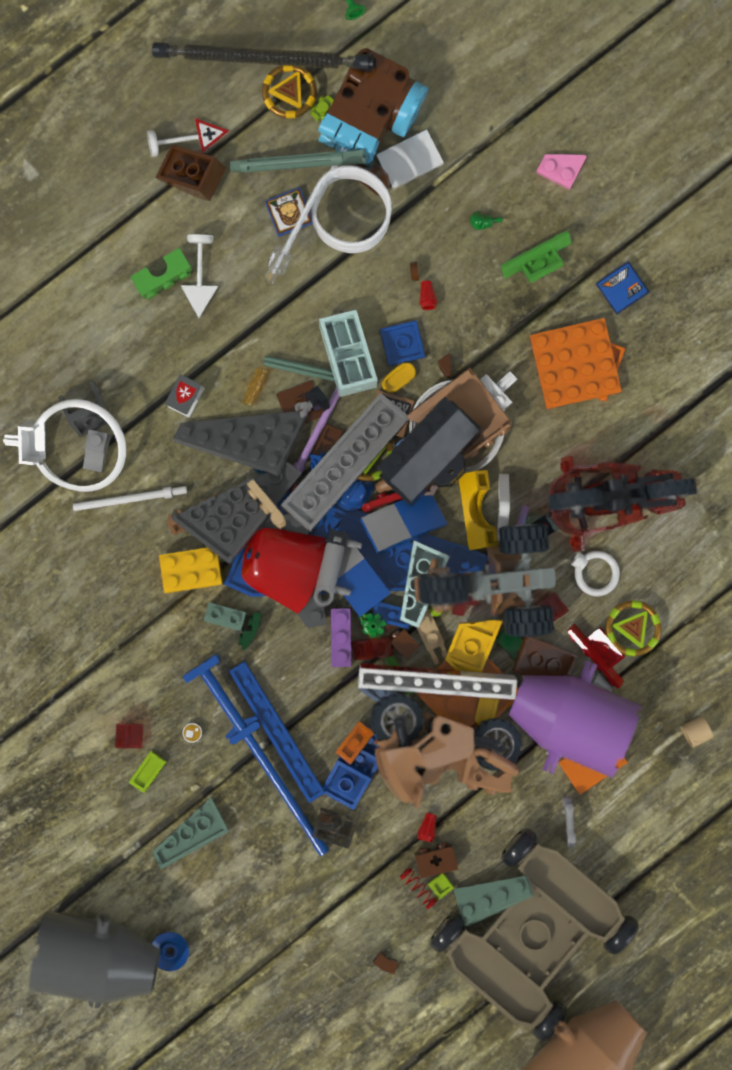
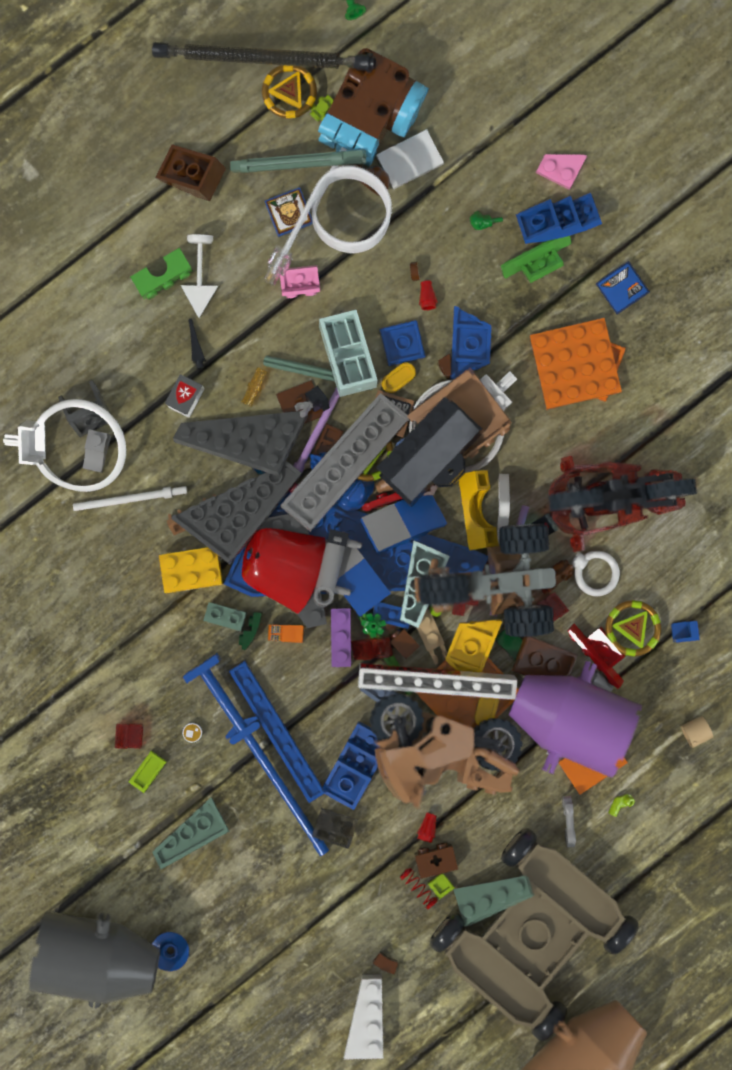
white piece [147,118,230,157] -> none
tan hinge [247,480,287,528] -> none
orange plate [335,721,374,764] -> none
none -> black piece [188,319,206,370]
none -> orange leg [268,625,304,643]
none -> bright pink bracket [279,265,320,298]
none -> white wedge [344,974,383,1059]
none -> blue wing [450,306,492,380]
none -> blue slope [516,193,603,244]
none -> reddish brown hinge [541,559,575,594]
none -> lime arm [608,794,635,817]
none -> blue panel [671,621,700,643]

